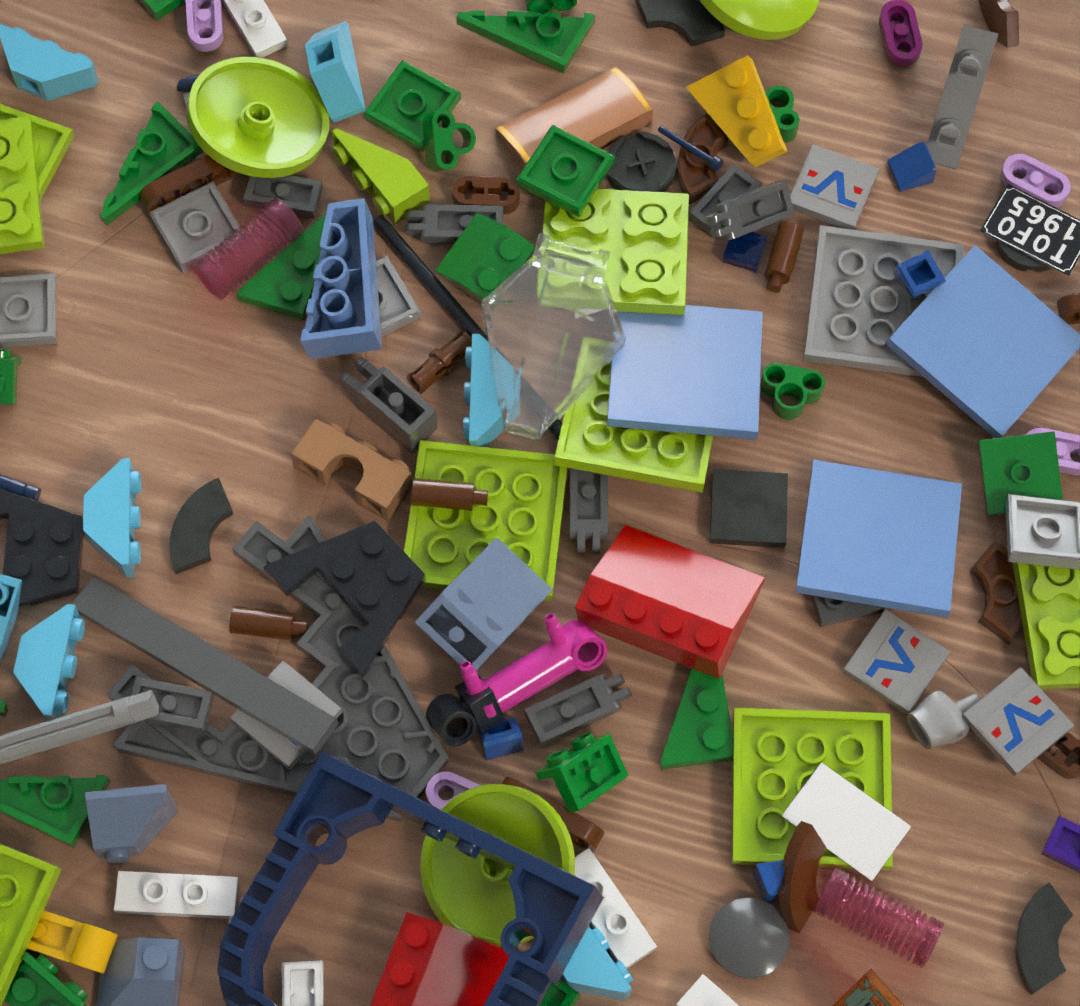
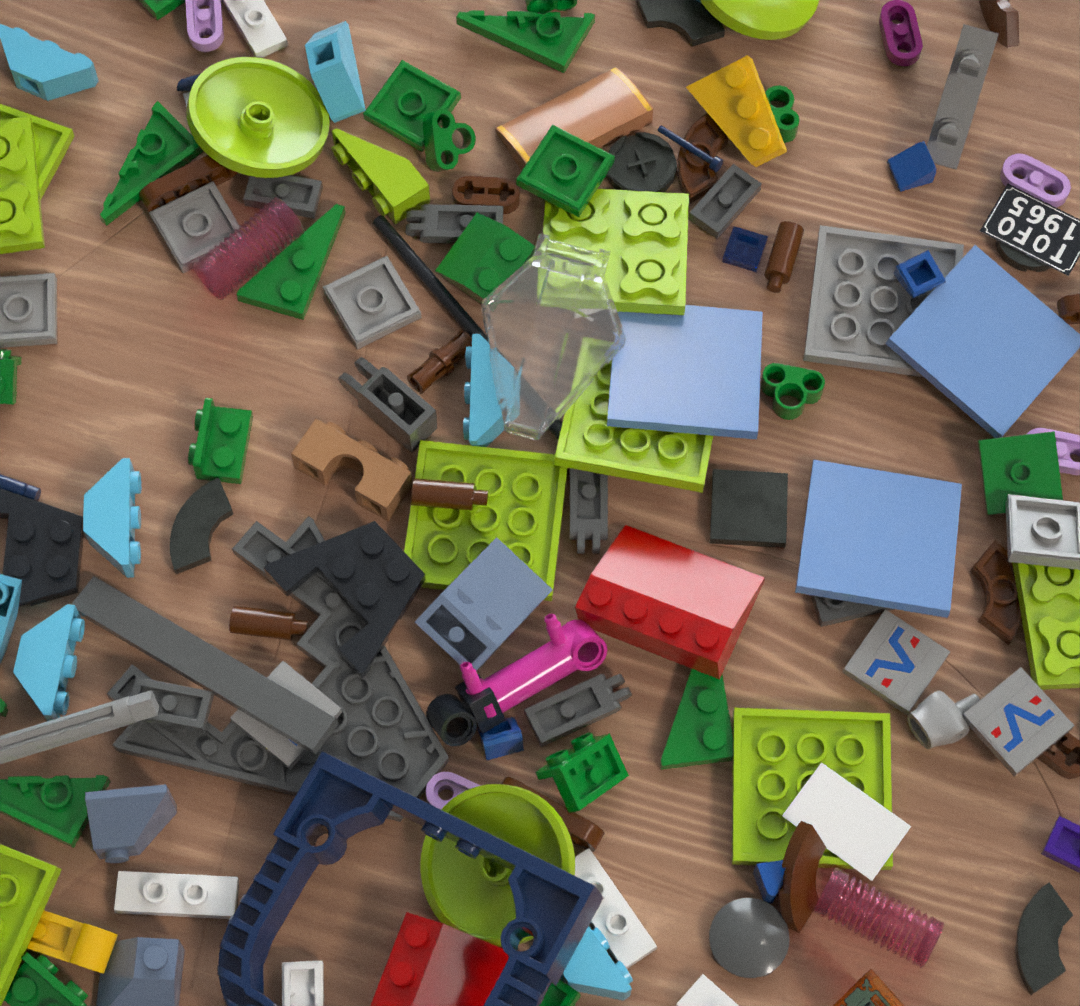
medium blue wedge [300,198,382,359] -> none
dark grey hinge [706,180,795,240] -> none
light grey tile [790,145,879,230] -> none
none -> green bracket [188,398,253,484]

